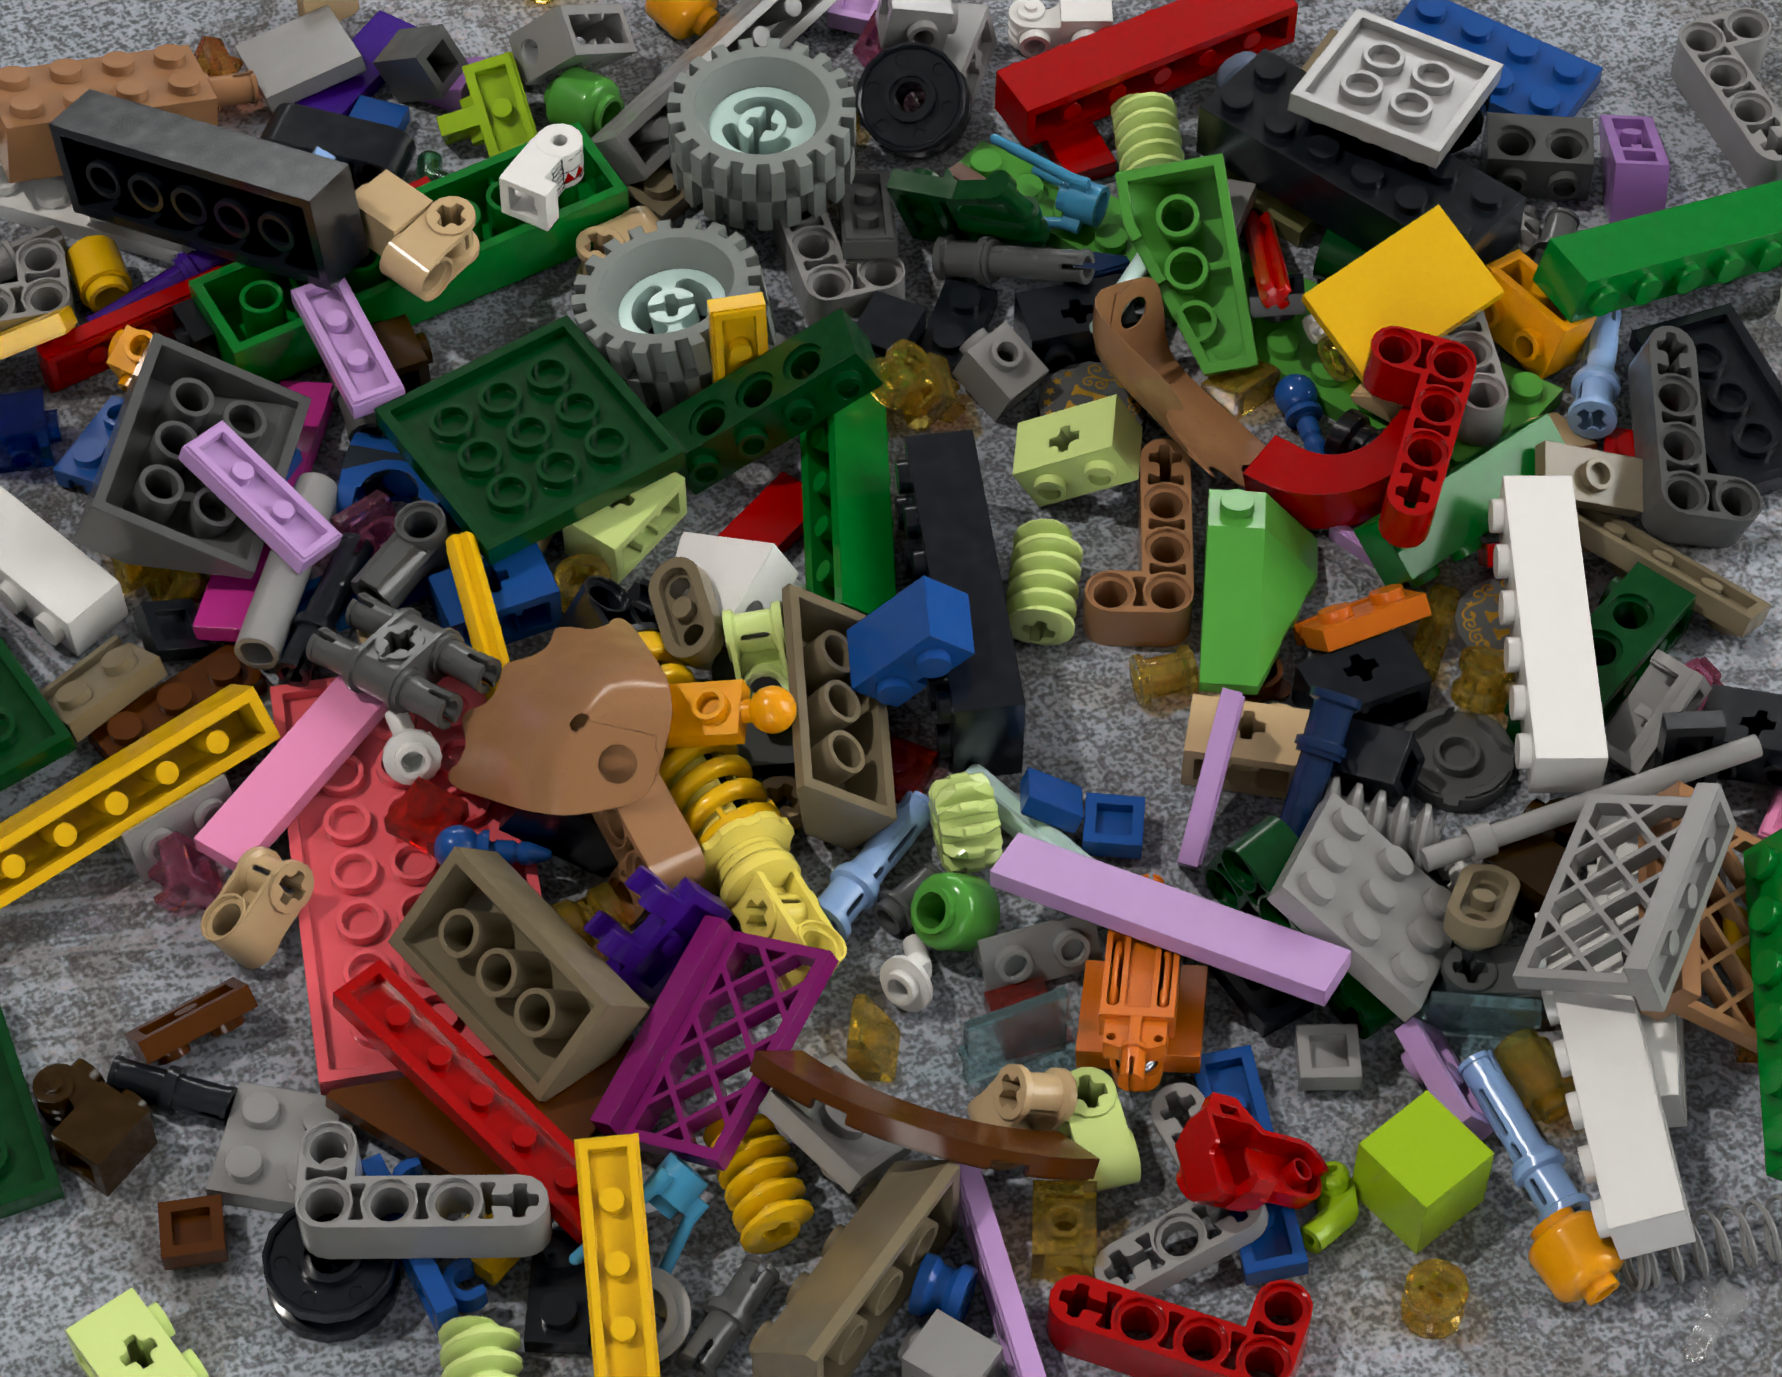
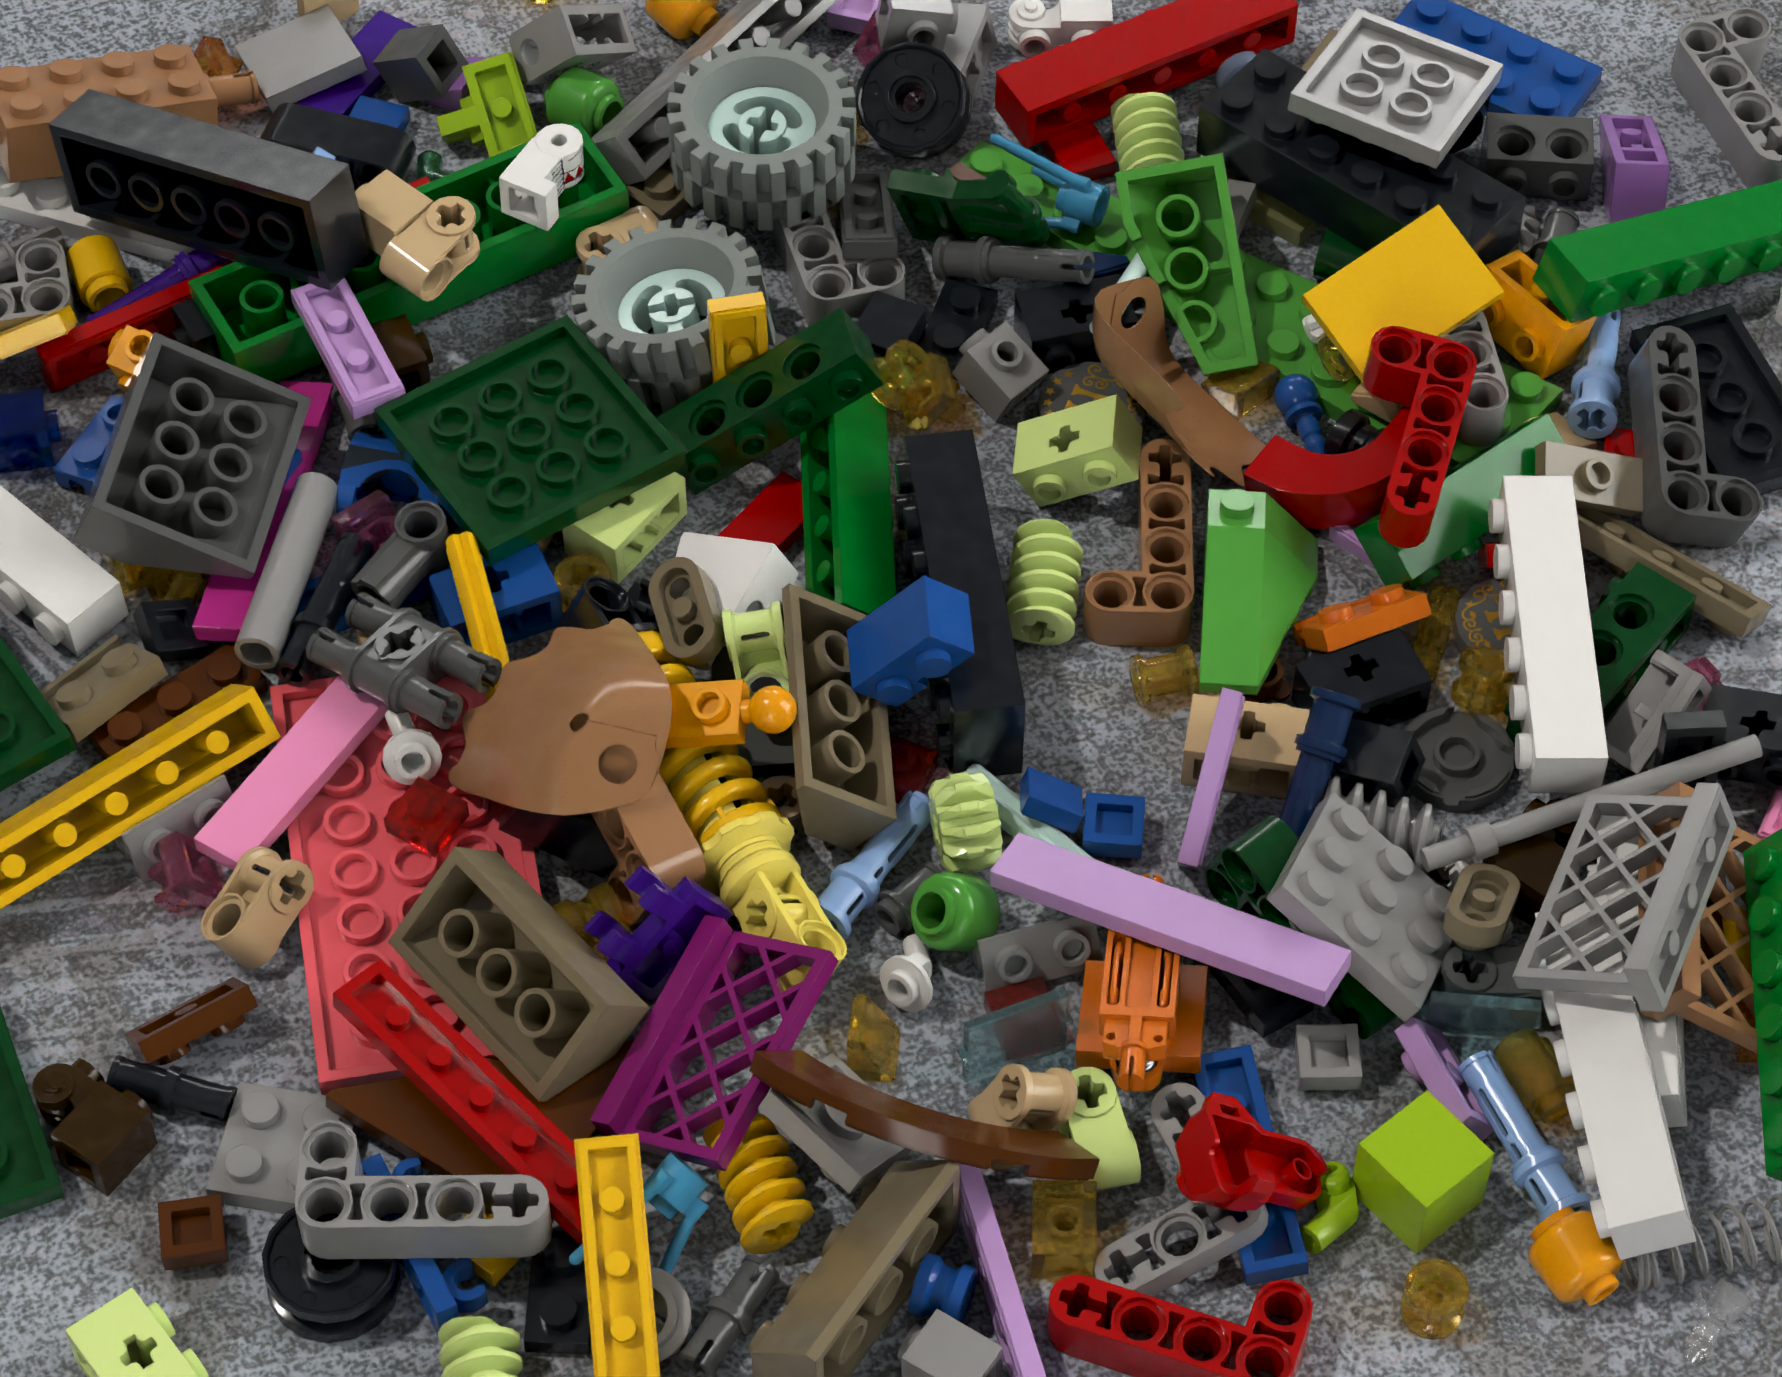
lavender tile [178,420,343,575] -> none
blue bar [434,825,553,866] -> none
red axle [1243,210,1292,310] -> none
black plate [1249,273,1306,322] -> none

